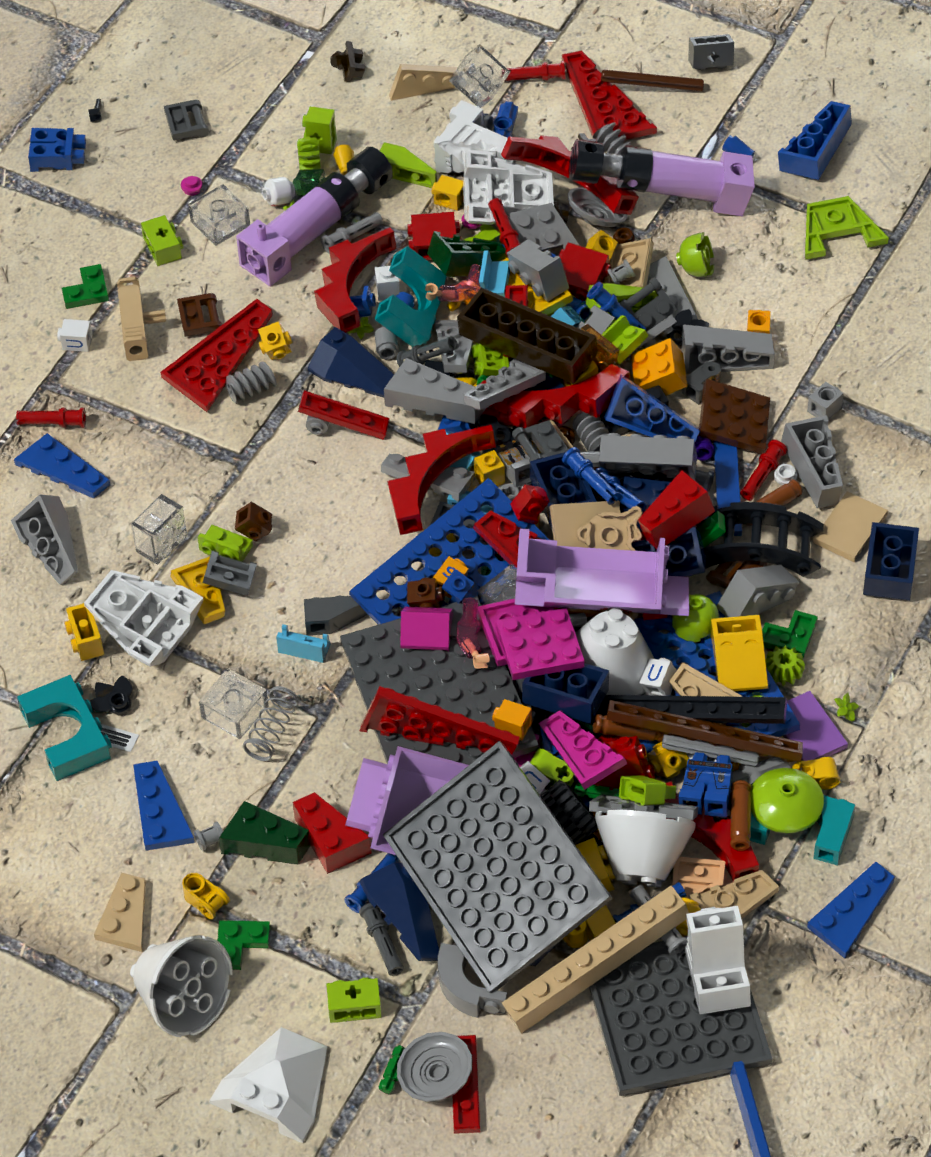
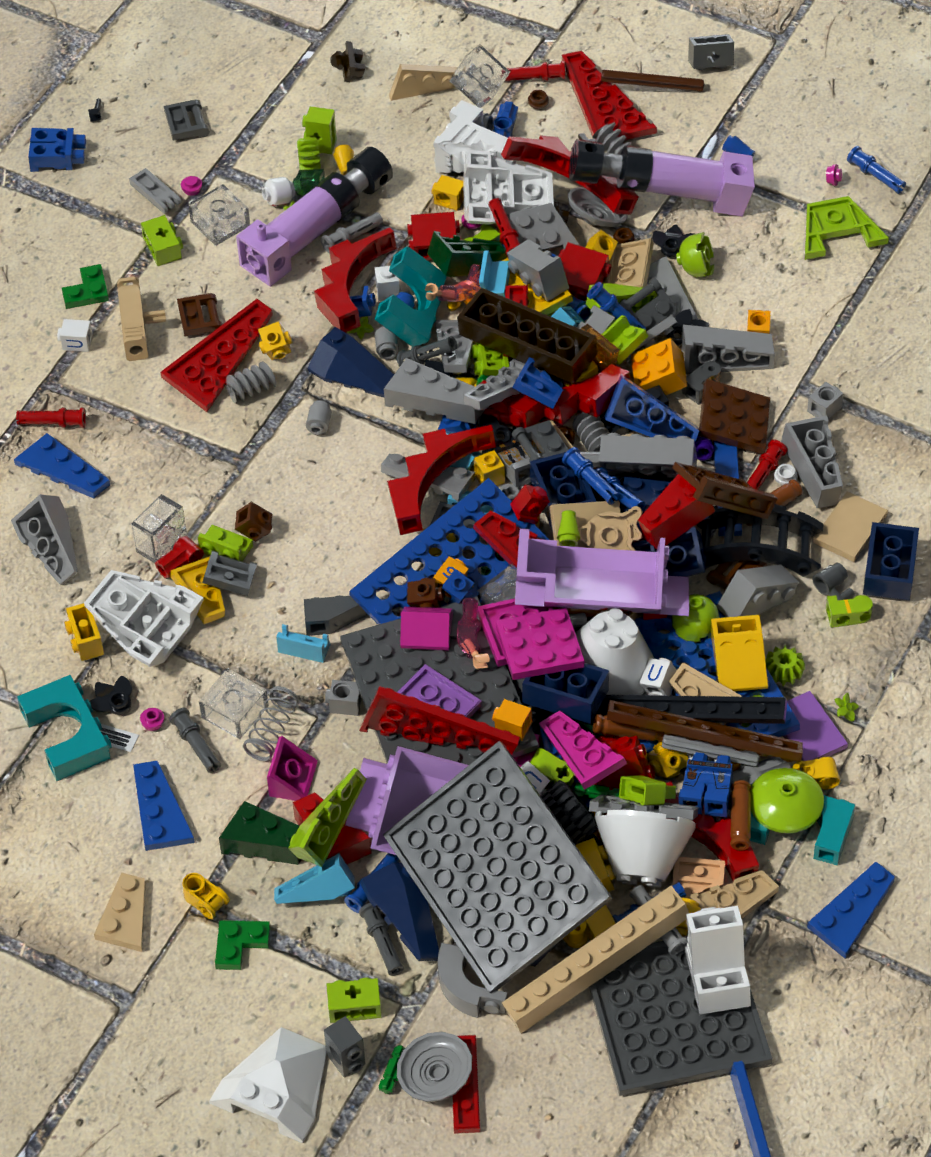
white cone [130,935,233,1037] -> none
light grey bush [194,822,223,851] -> none
red tile [298,390,390,440] -> none
lime slope [380,142,437,188] -> none
light grey bush [607,259,636,285] -> none
green plate [696,511,726,548] -> none
green plate [762,610,818,658] -> none
blue wedge [778,101,852,180] -> none
none -> light grey hinge [129,168,182,214]
none -> dark pink plate [140,708,164,731]
none -> red piece [155,536,204,579]
none -> dark grey pin [169,708,221,773]
none -> dark pink slope [267,736,318,801]
none -> medium azure slope [274,853,355,904]
none -> lime wedge [288,768,367,867]
none -> dark grey brick [324,1016,366,1077]
none -> light grey brick [325,680,362,716]
none -> medium lavender tile [398,664,482,718]
none -> blue wing [512,357,563,409]
none -> reddish brown plate [528,90,549,109]
none -> lime cone [557,510,581,547]
none -> black plate [652,224,695,257]
none -> reddish brown fence [672,462,778,519]
none -> dark grey piece [812,563,855,600]
none -> dark pink plate [826,164,842,186]
none -> lime leg [826,595,873,628]
none -> blue pin [847,146,906,194]

